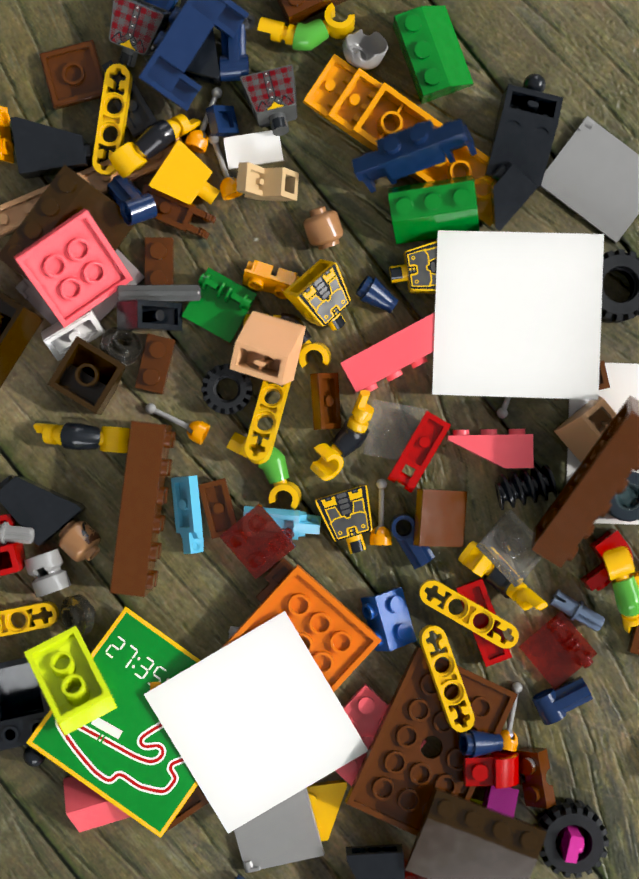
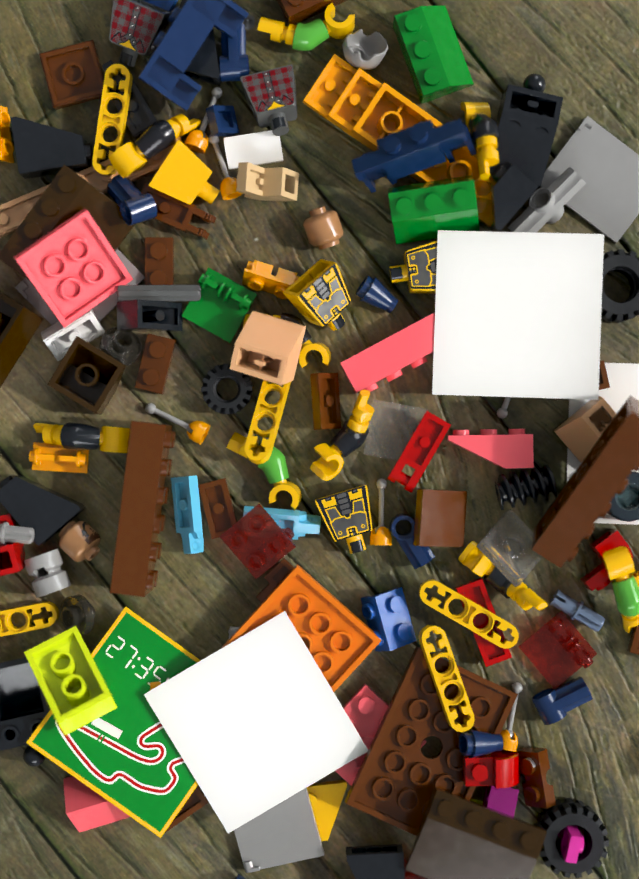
none -> light orange hinge [29,442,89,473]
none -> yellow piece [460,102,500,180]
none -> light grey piece [508,166,586,233]

